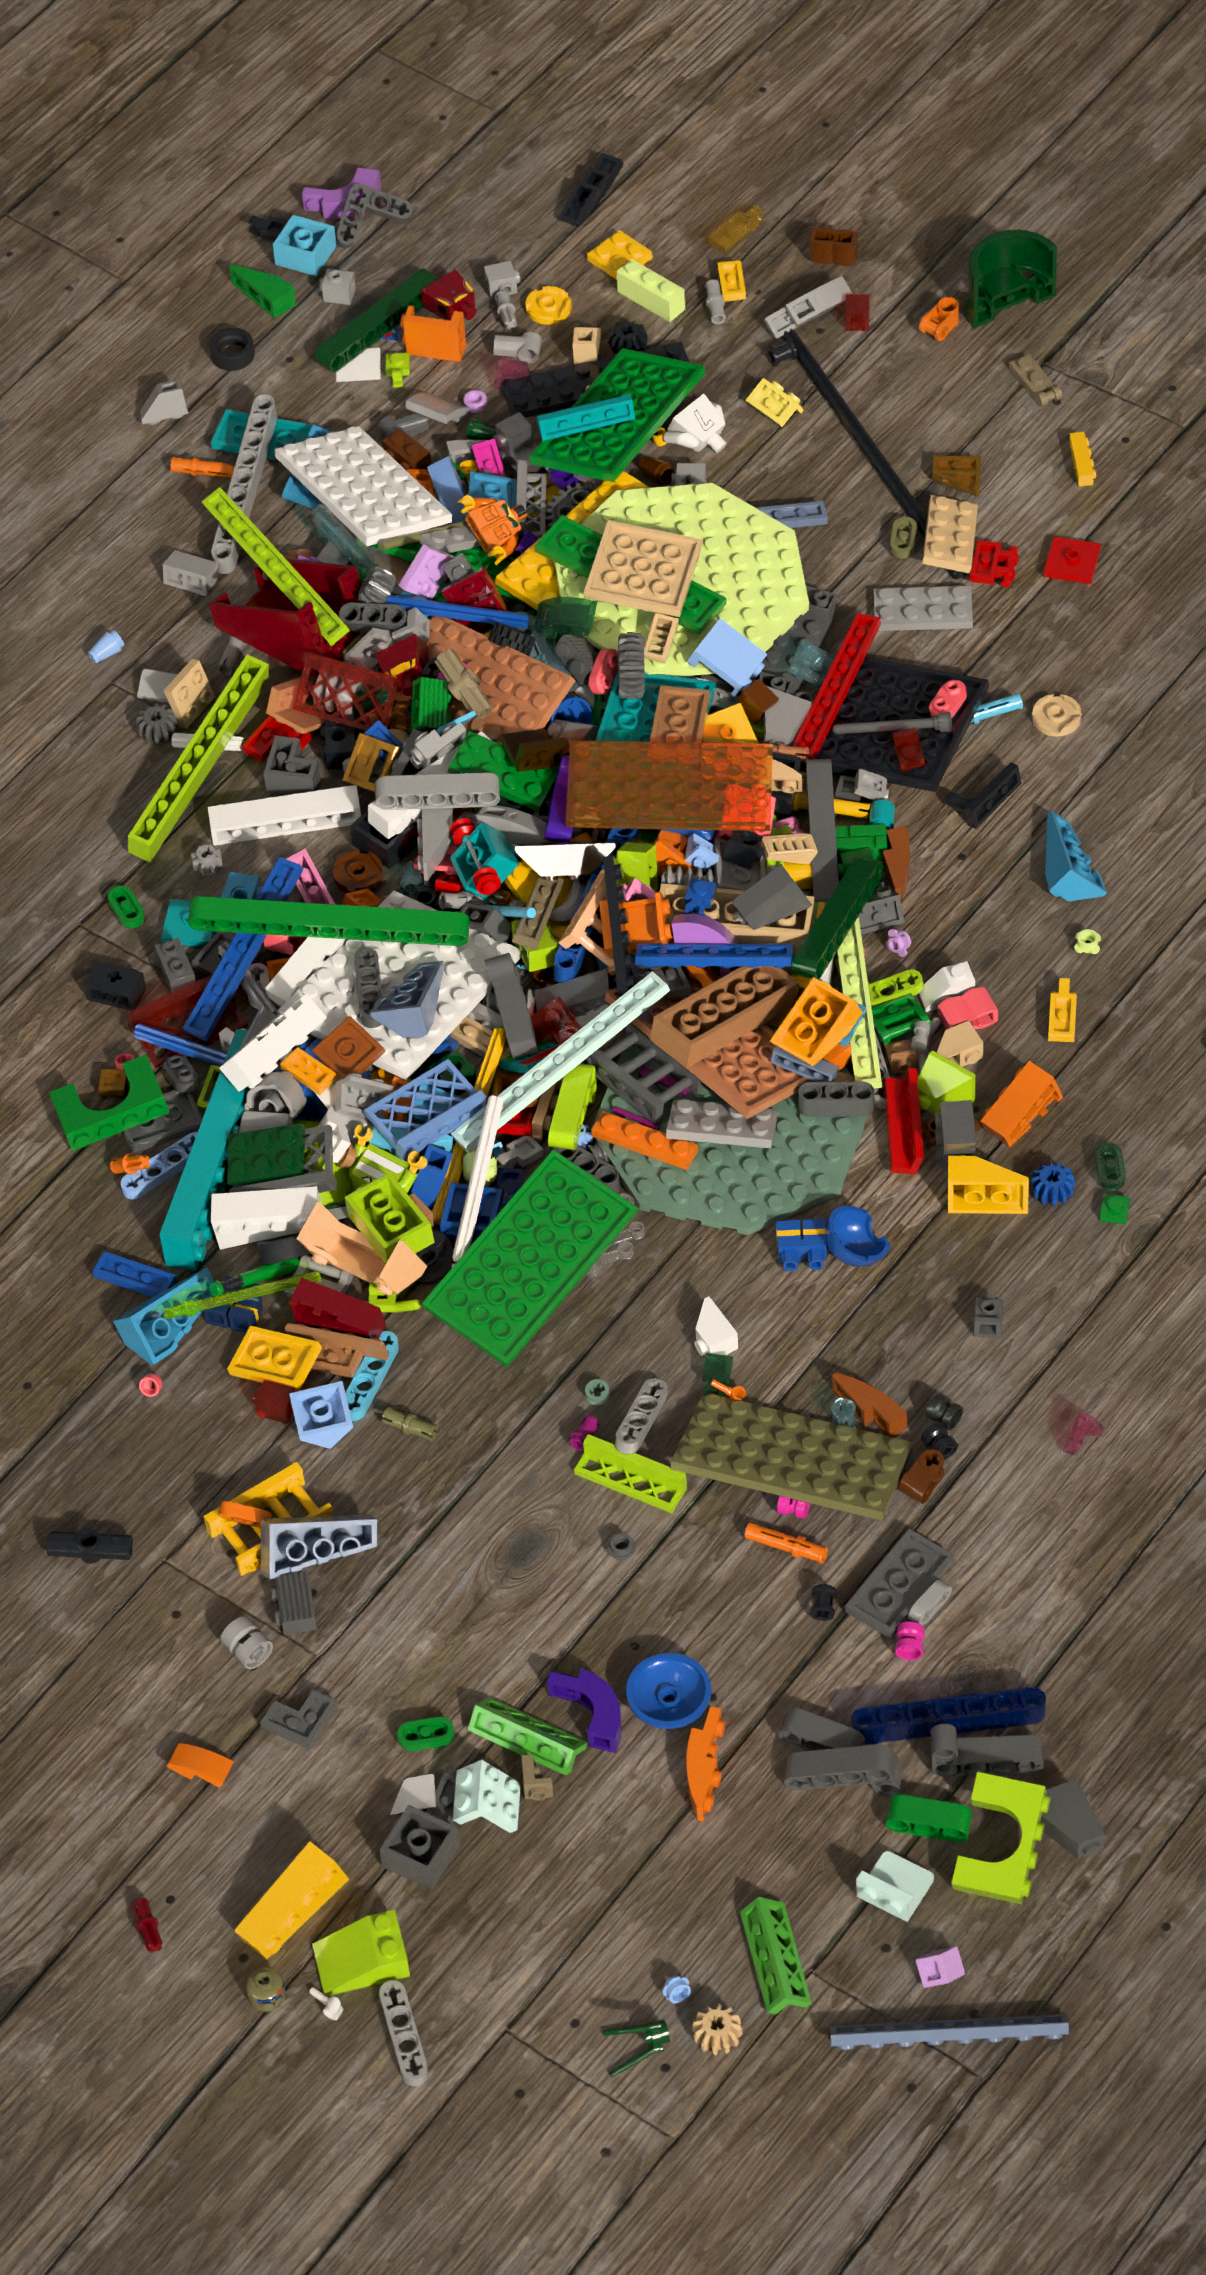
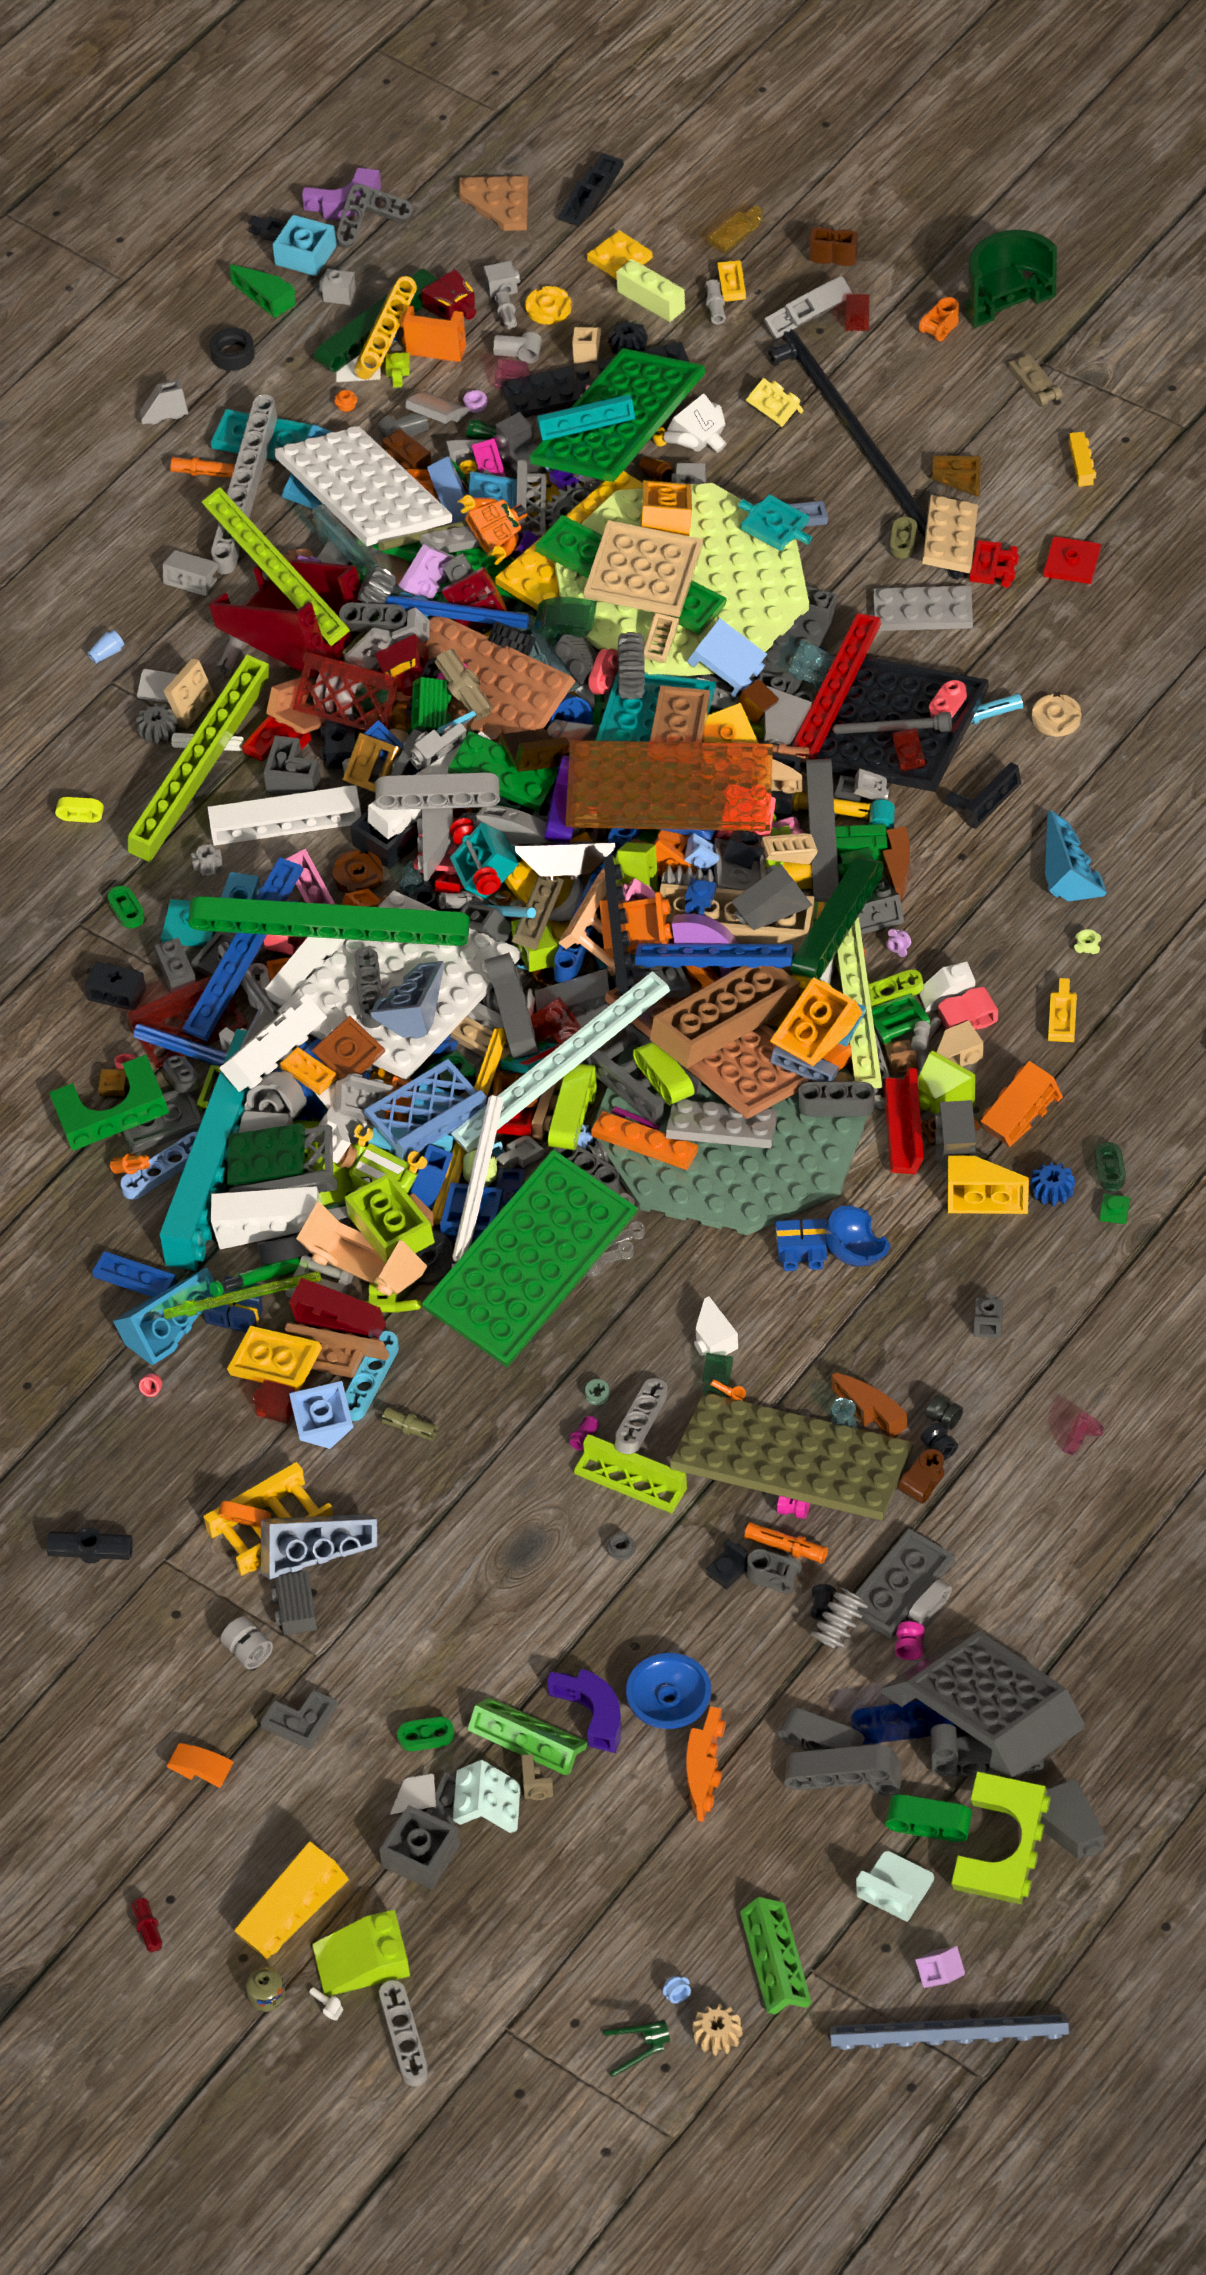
none -> neon yellow beam [55,797,104,823]
none -> orange plate [334,390,357,412]
none -> yellow beam [354,276,417,380]
none -> medium nougat plate [459,176,529,231]
none -> lime beam [633,1042,694,1105]
none -> light orange slope [641,480,692,536]
none -> black bracket [706,1539,748,1590]
none -> teal plate [738,494,812,551]
none -> dark grey piece [747,1549,802,1594]
none -> light grey piece [811,1587,868,1650]
none -> dark grey slope [880,1631,1085,1780]

